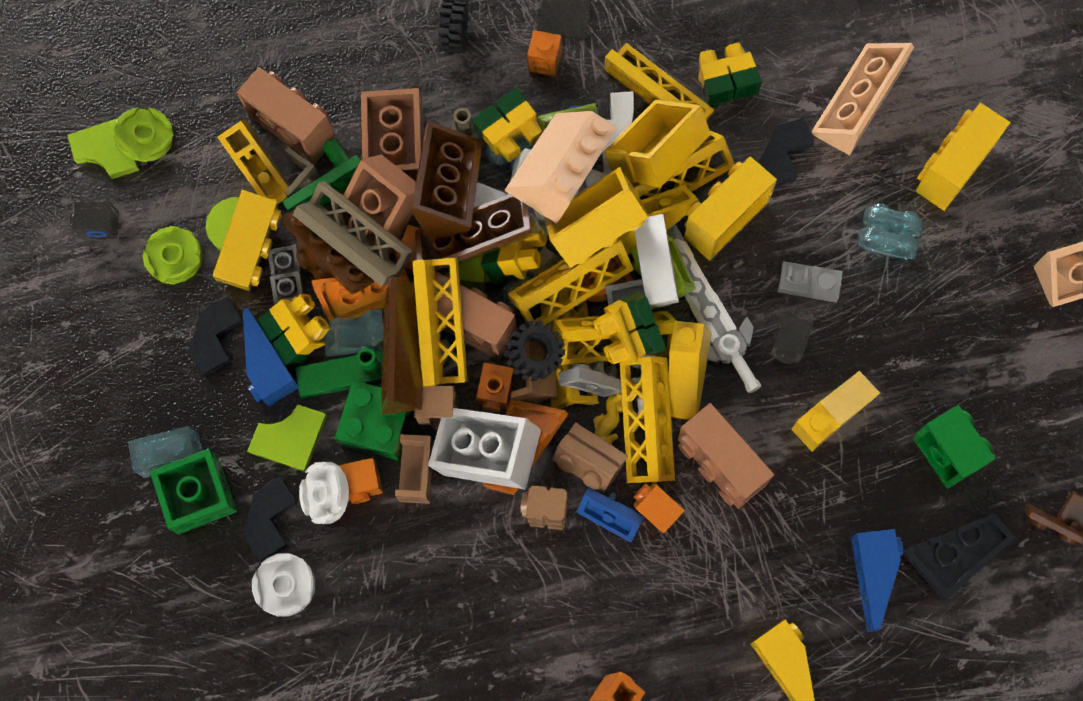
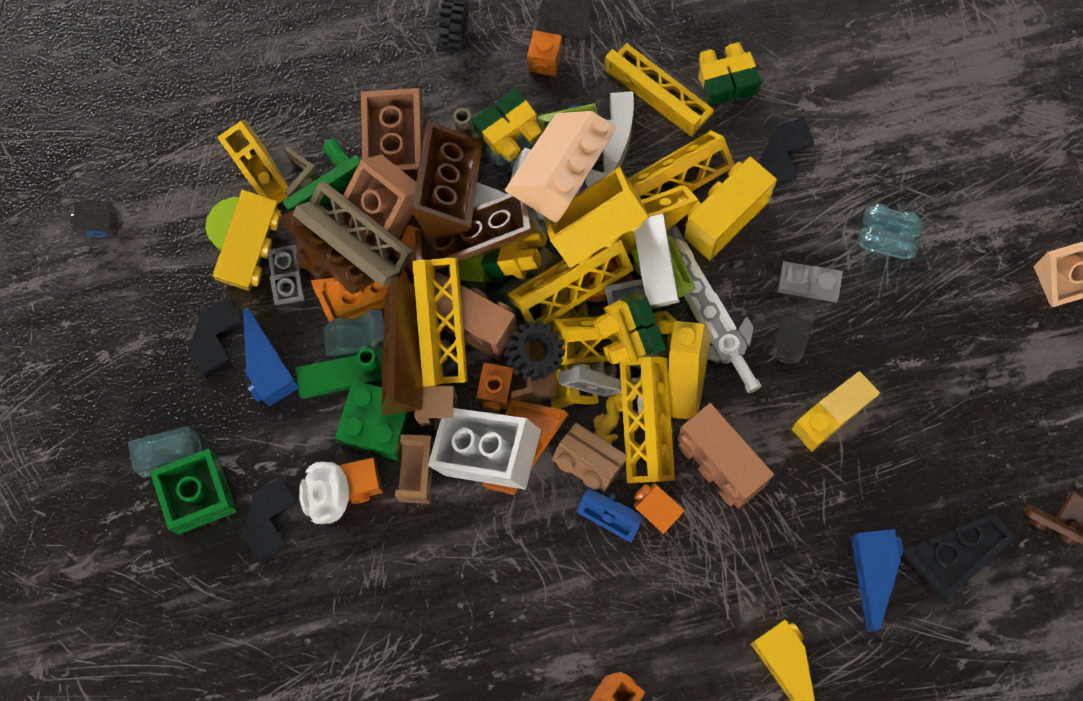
lime tile [67,118,139,179] -> none
lime tile [114,107,173,162] -> none
lime tile [142,226,203,284] -> none
nougat brick [236,67,336,165] -> none
lime tile [247,405,328,472] -> none
white tile [252,553,315,617] -> none
yellow hips [257,294,330,366] -> none
medium nougat brick [520,485,568,530] -> none
yellow piece [604,99,711,188] -> none
light nougat slope [811,43,914,155] -> none
green brick [912,405,996,489] -> none
yellow piece [916,102,1011,211] -> none

